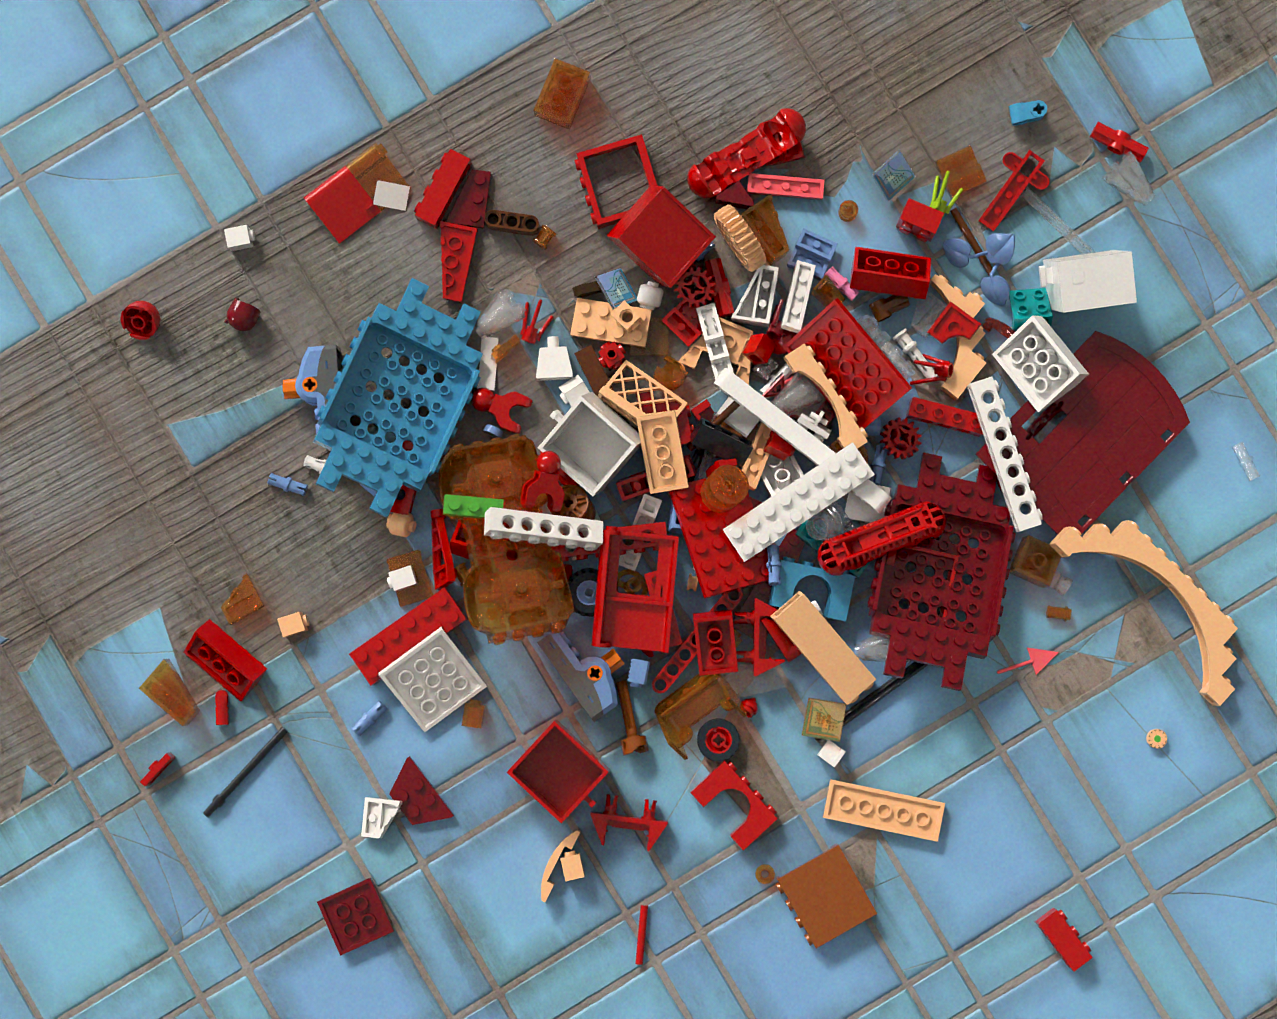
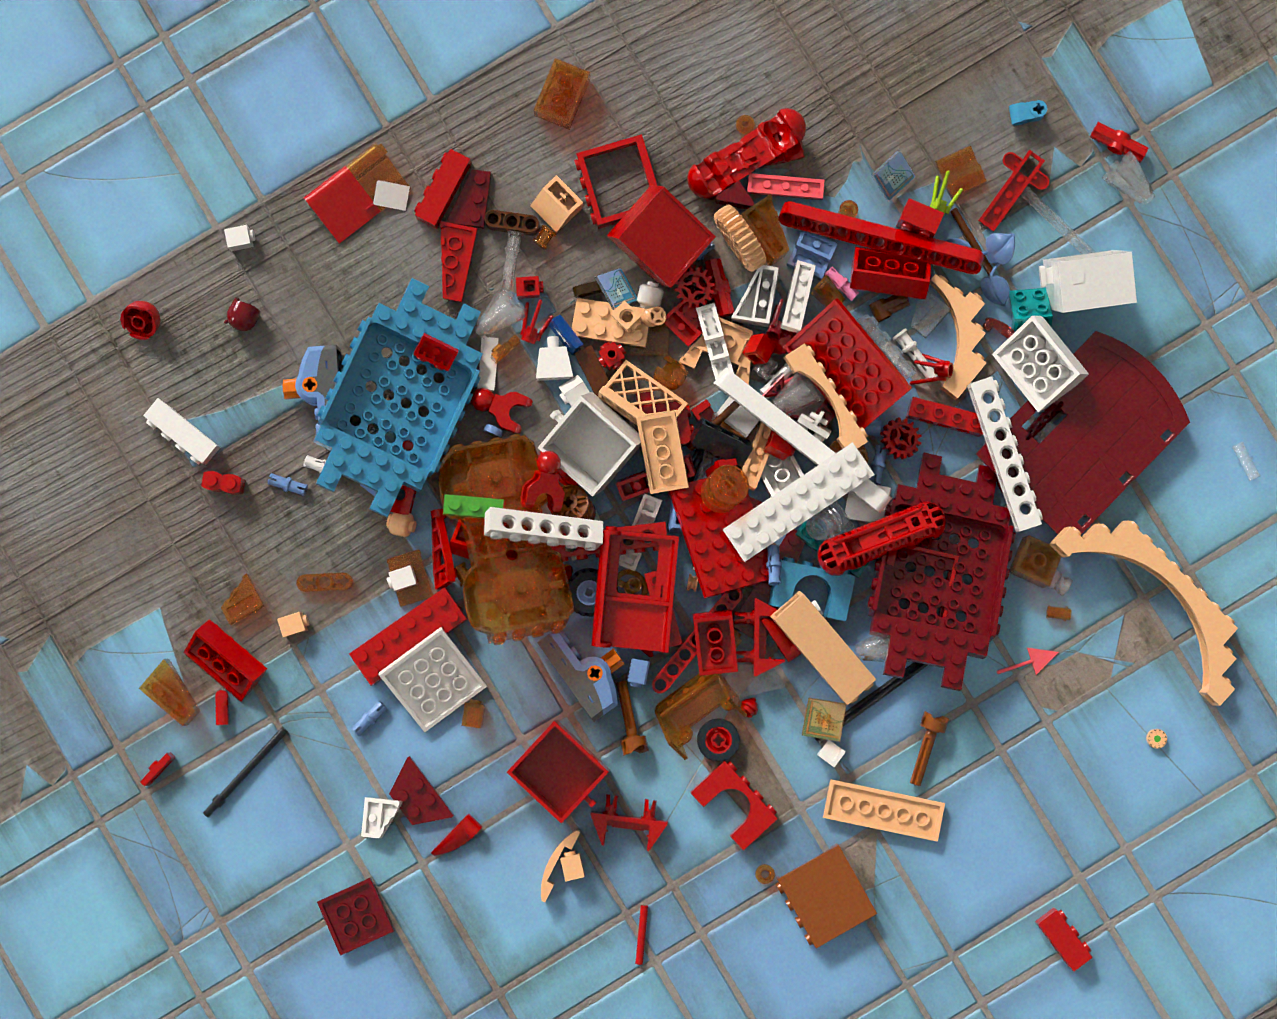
red tile [927,301,982,344] -> none
none -> white brick [143,398,221,465]
none -> red brick [201,471,246,495]
none -> clear orange beam [296,572,353,592]
none -> red bracket [413,333,459,371]
none -> red piece [431,813,483,856]
none -> clear pin [501,231,524,290]
none -> red brick [516,276,544,300]
none -> light nougat slope [530,175,584,233]
none -> blue slope [549,315,583,355]
none -> light nougat wheel [642,306,666,327]
none -> clear orange plate [736,115,755,134]
none -> red beam [778,201,984,275]
none -> dark orange piece [910,711,949,786]

